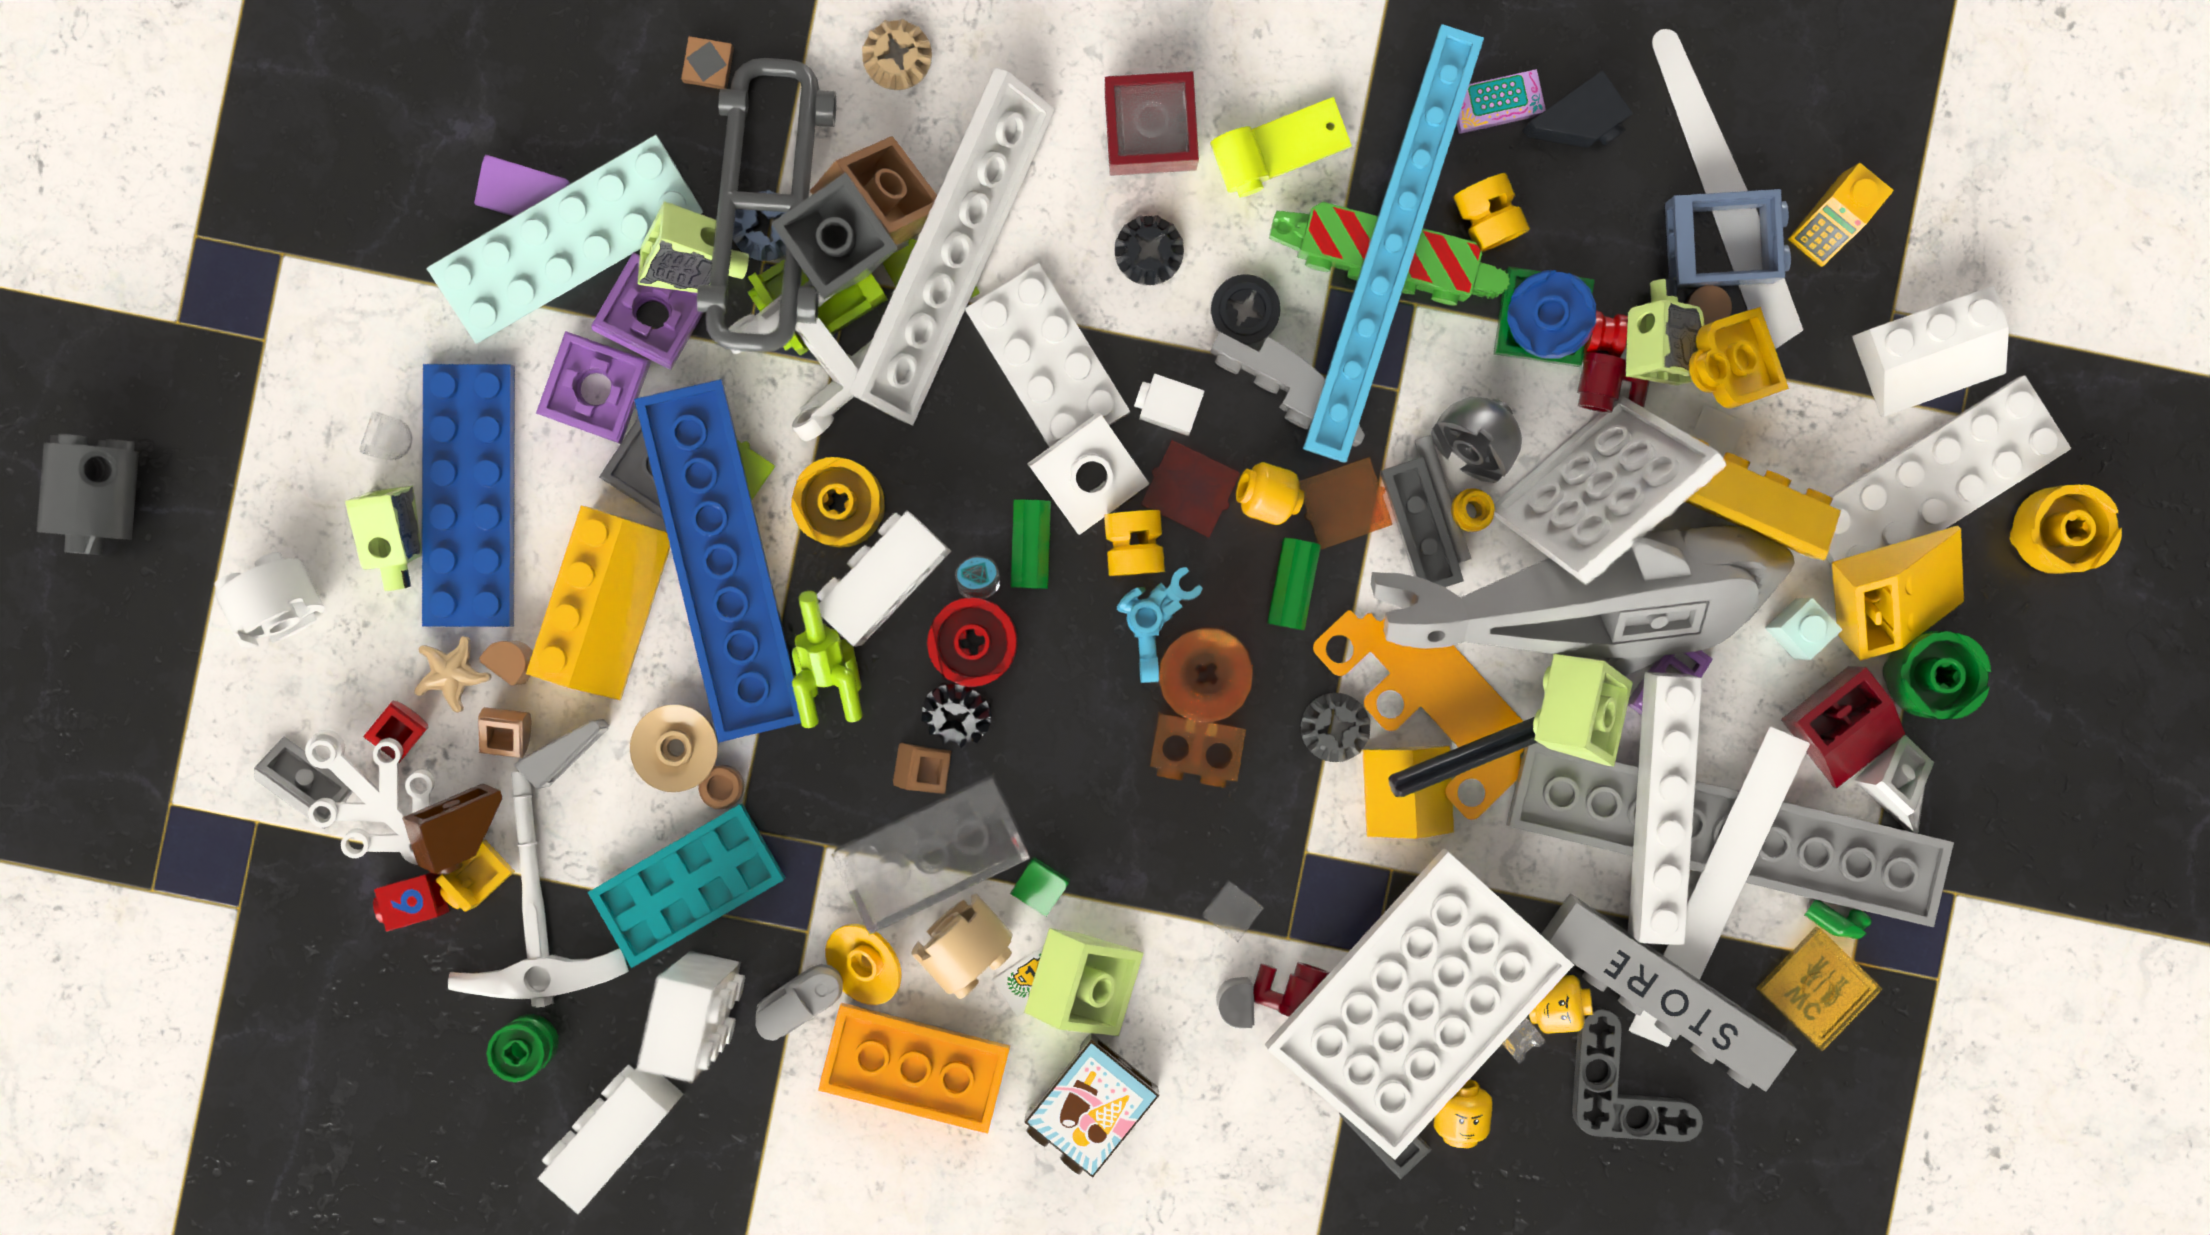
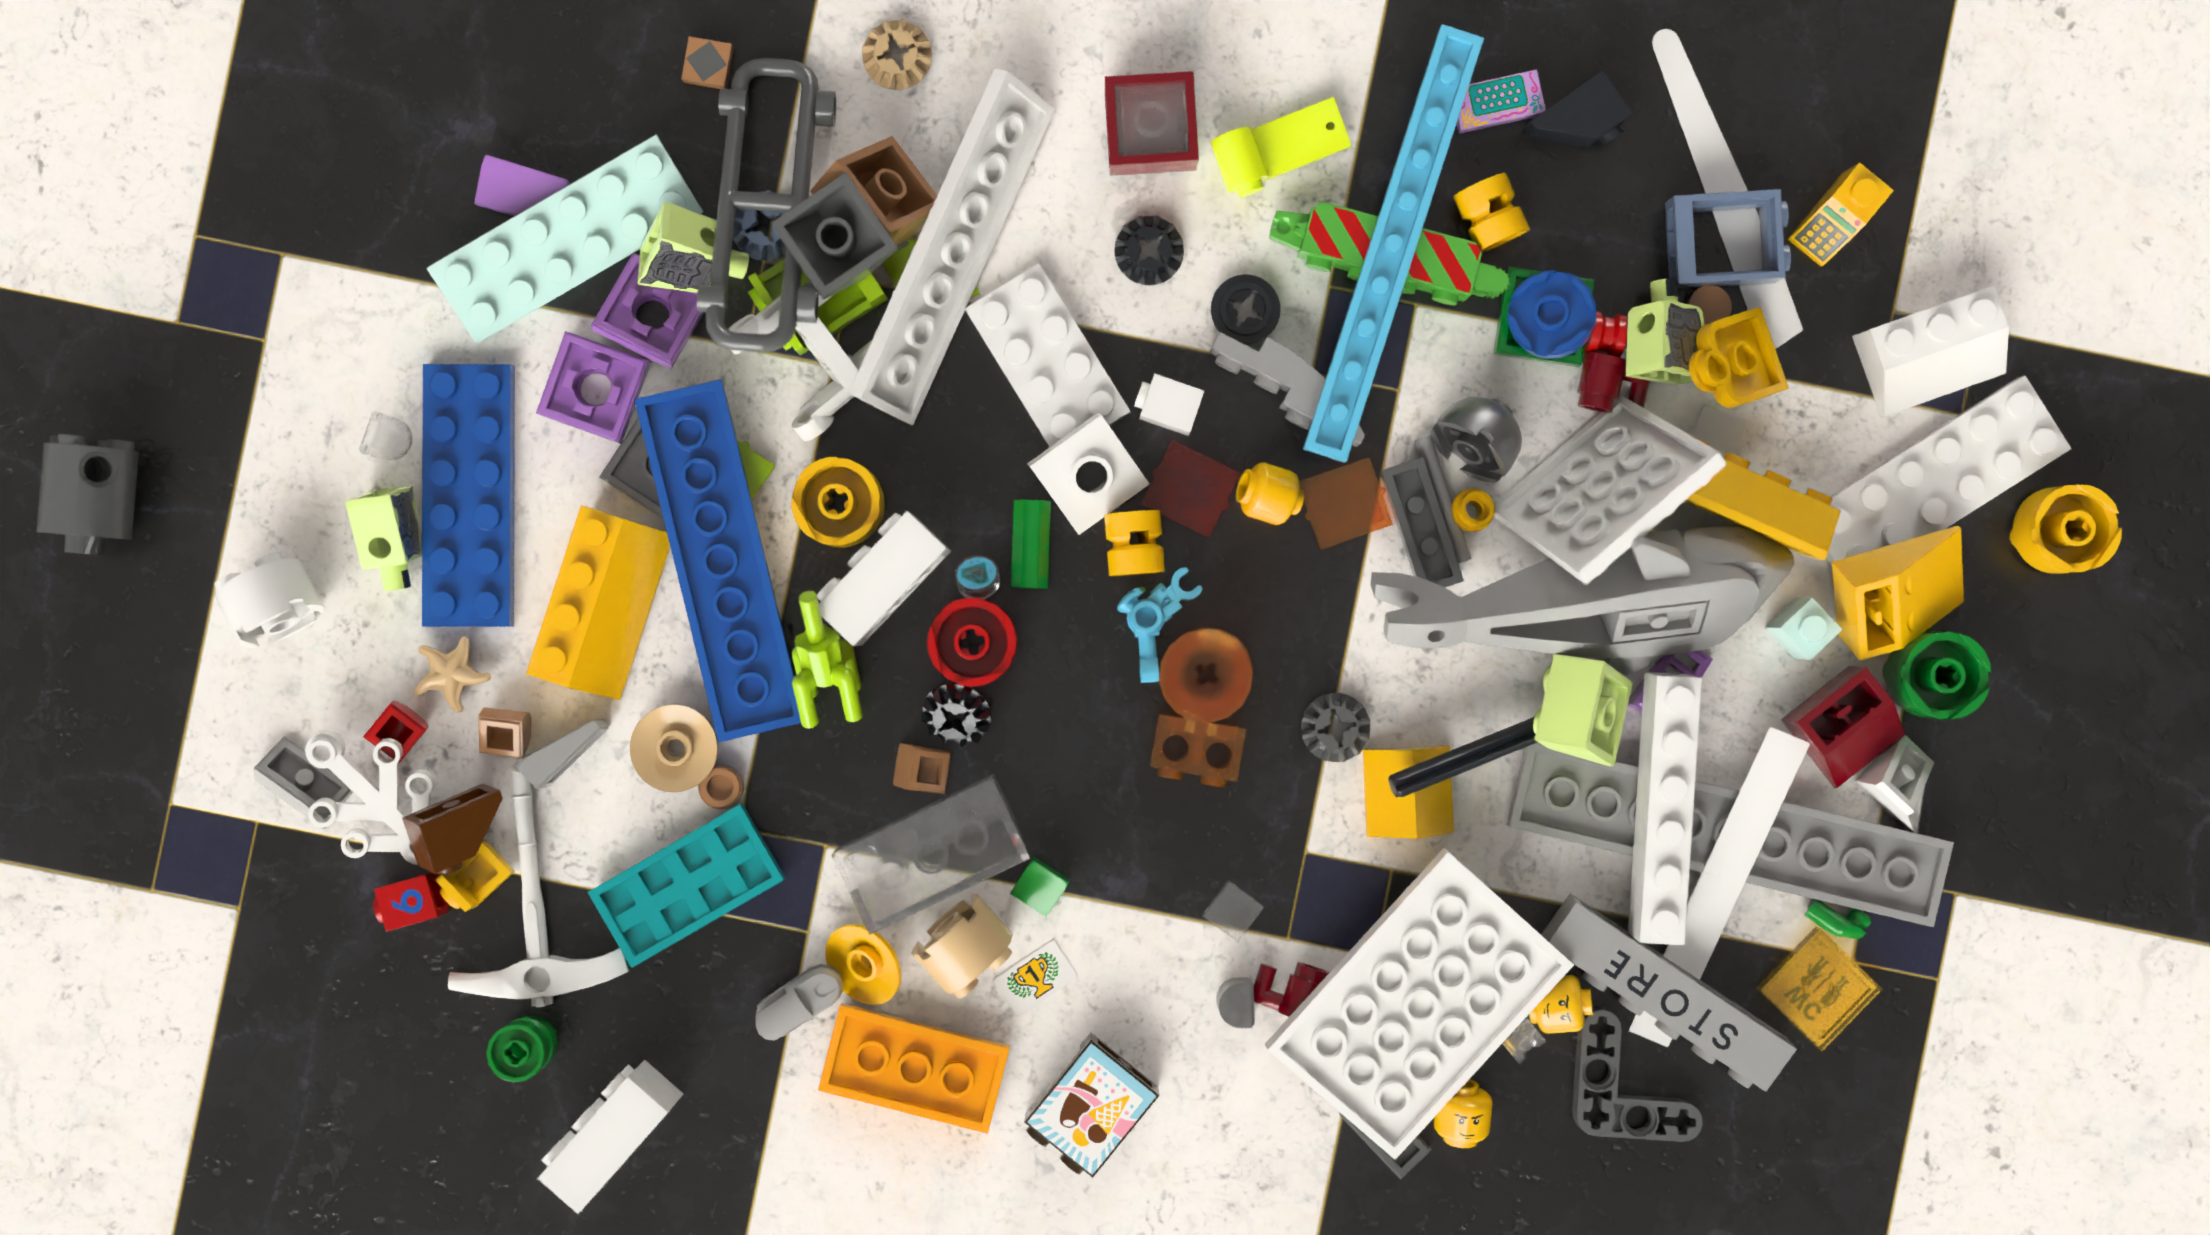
medium nougat brick [479,641,533,686] -> none
white brick [637,951,745,1081] -> none
yellowish green slope [1024,928,1144,1036] -> none
green axle [1267,538,1321,630] -> none
light orange piece [1313,610,1524,820] -> none

